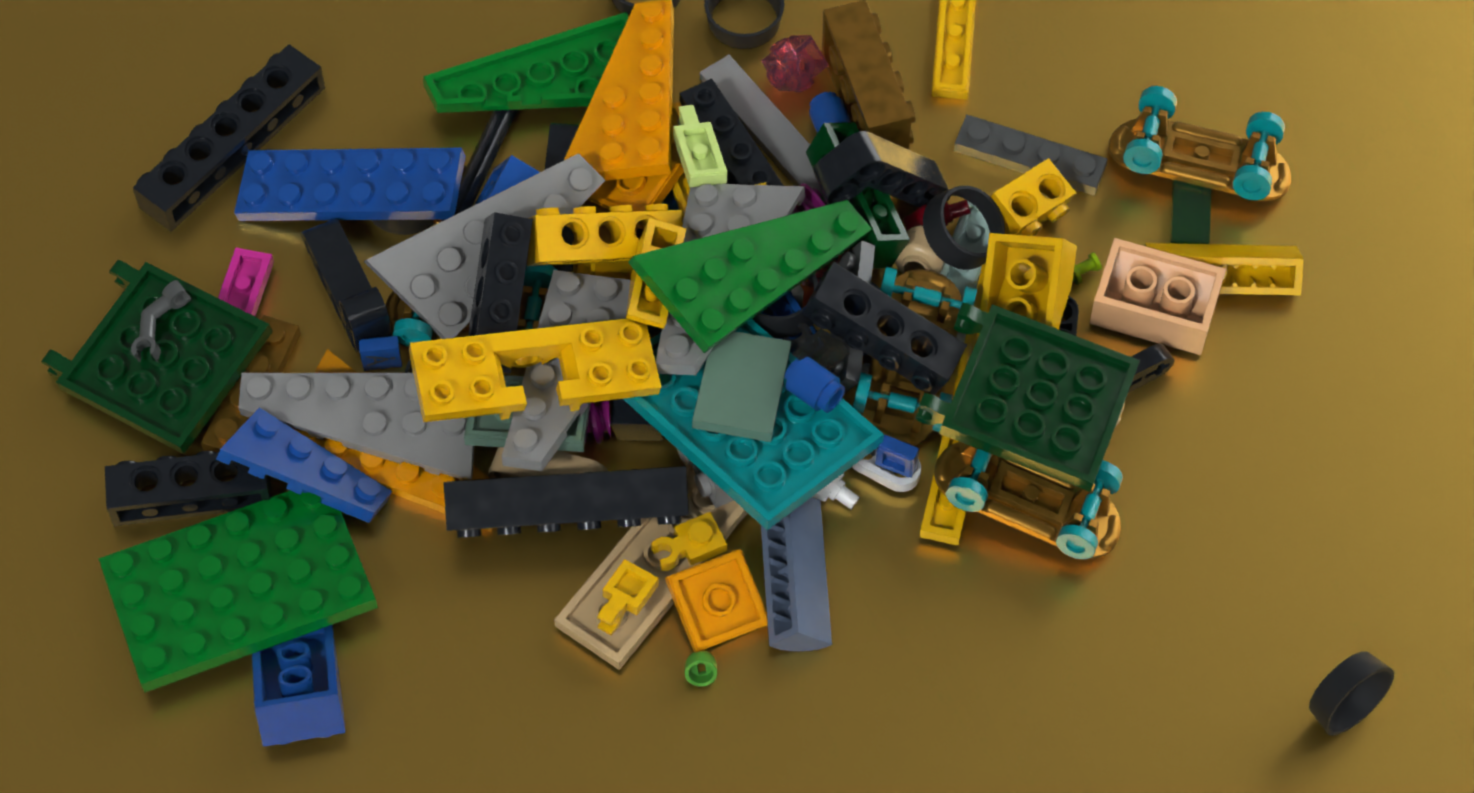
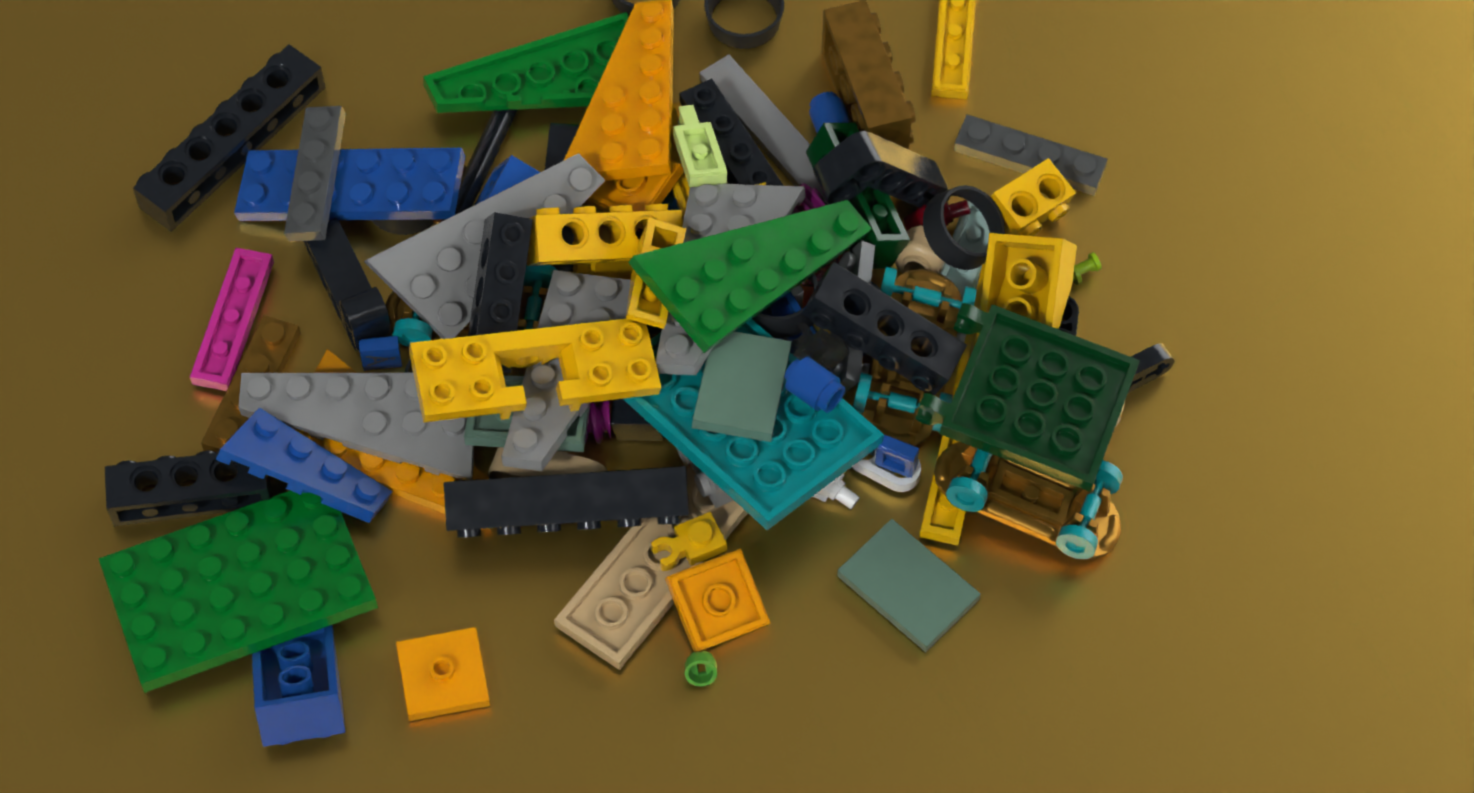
dark green plate [41,260,273,454] -> none
dark grey arm [131,280,191,362] -> none
yellow plate [597,559,659,636] -> none
clear pink brick [761,35,829,93] -> none
sand blue brick [761,497,832,652] -> none
light nougat slope [1089,238,1226,355] -> none
pearl gold piece [1109,86,1291,201] -> none
yellow brick [1145,243,1304,295] -> none
clear green tile [1170,180,1211,244] -> none
black tyre [1309,651,1394,736] -> none
none -> dark grey plate [284,106,346,242]
none -> light orange plate [396,627,490,721]
none -> sand green tile [837,519,981,652]

